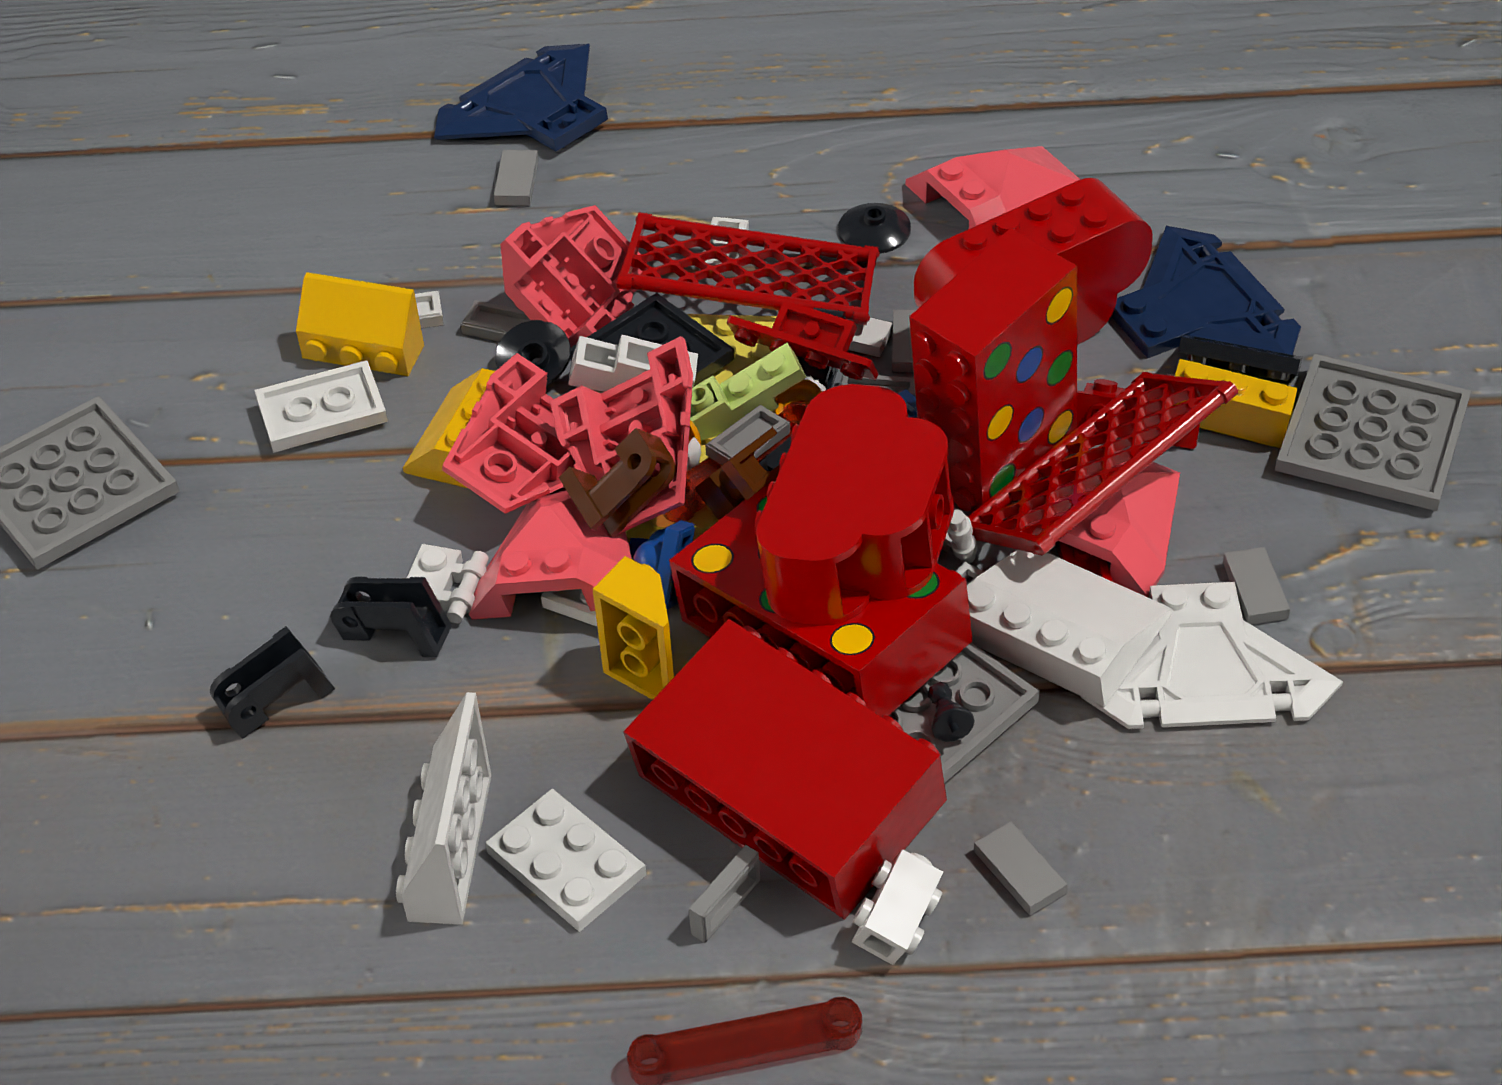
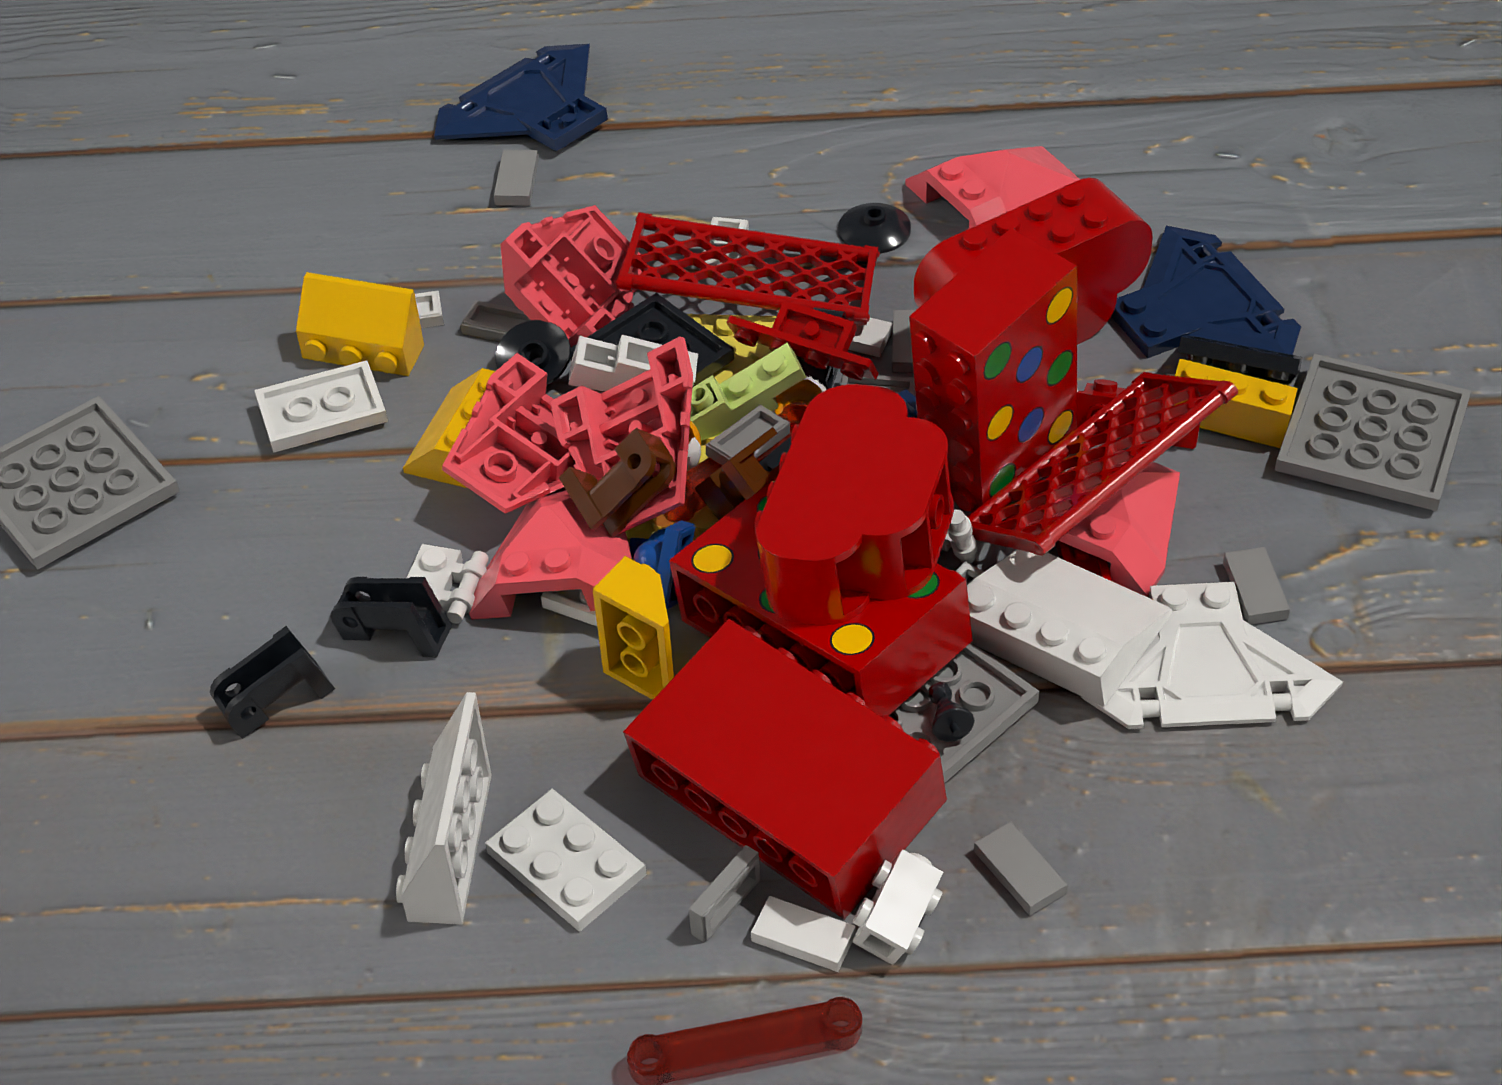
none -> white tile [751,896,856,972]

